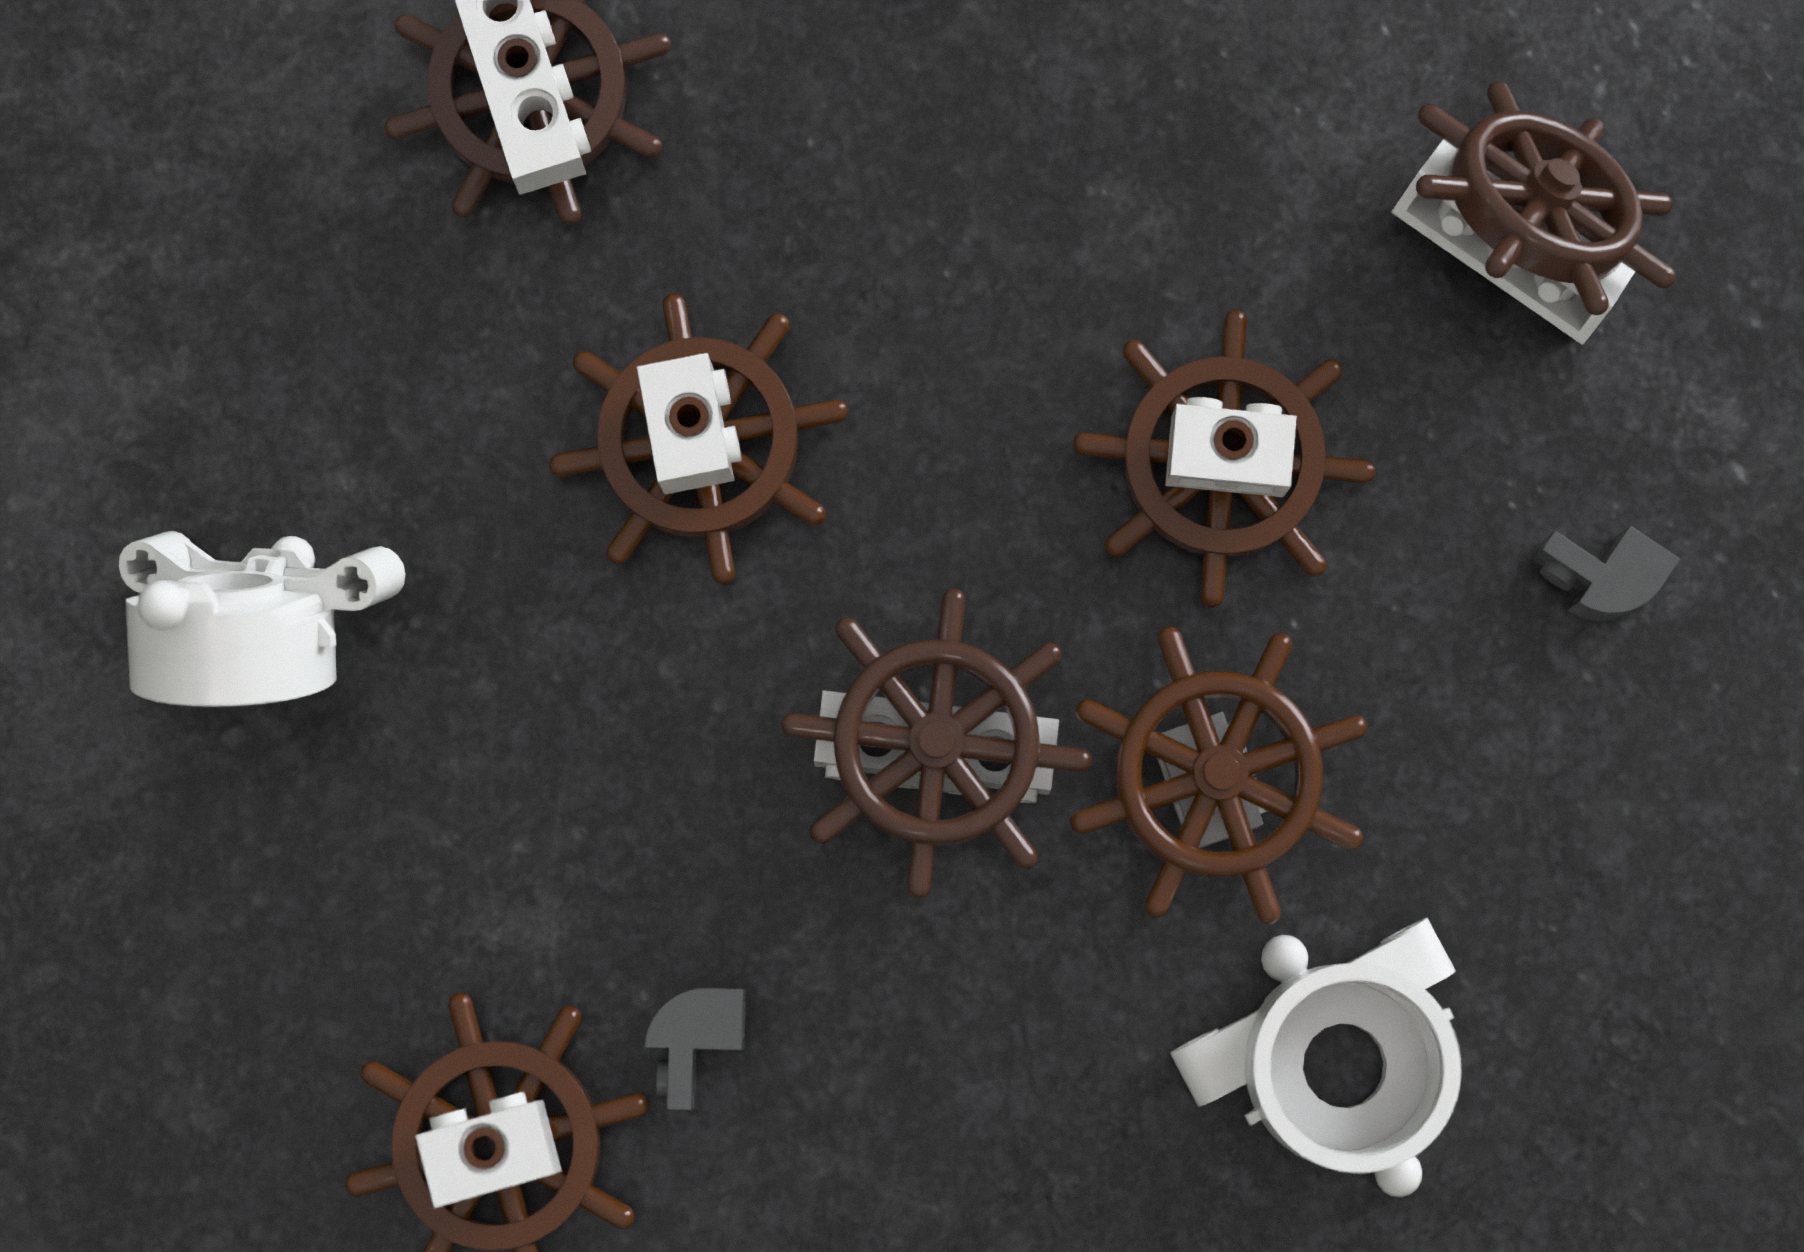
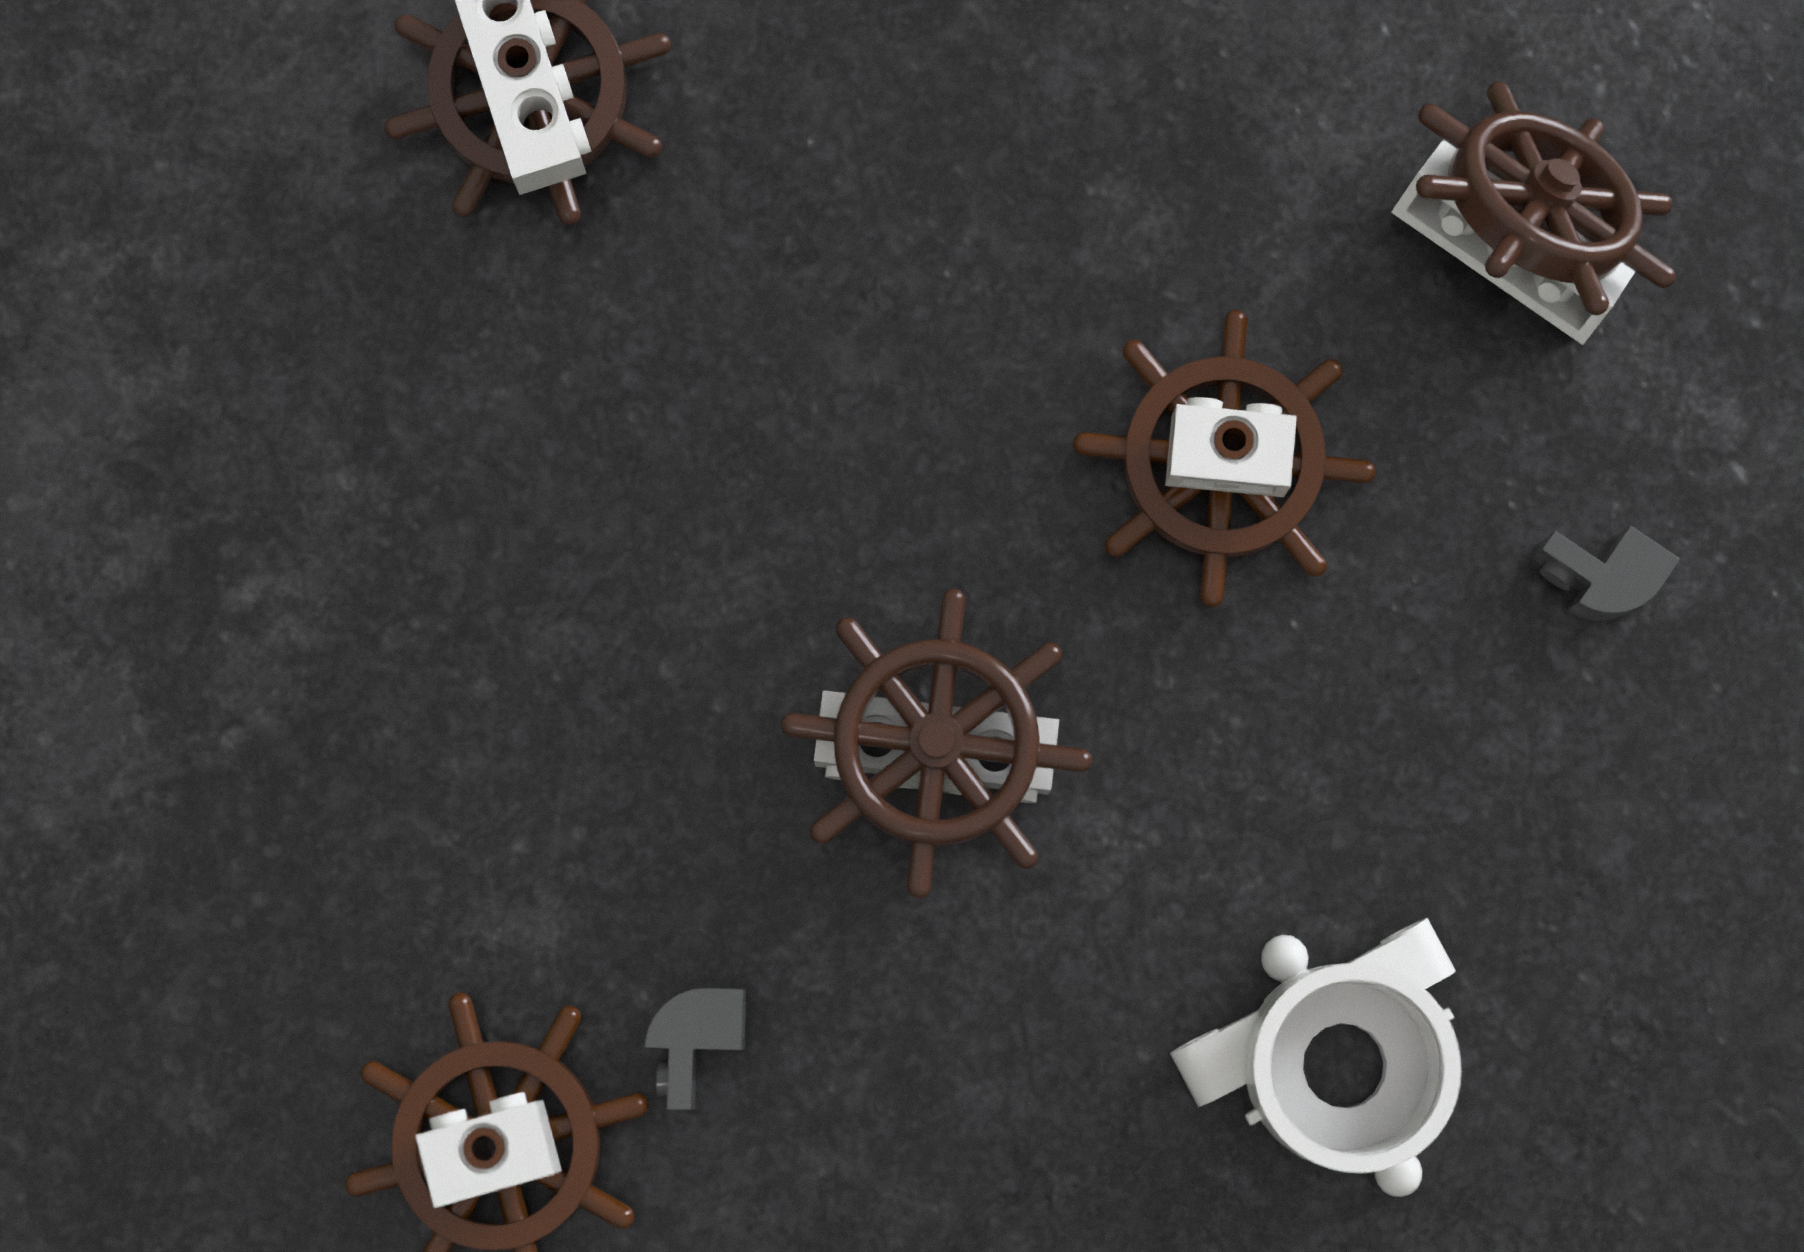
white piece [119,531,406,706] -> none
reddish brown brick [549,293,848,585] -> none
reddish brown brick [1070,626,1367,924] -> none

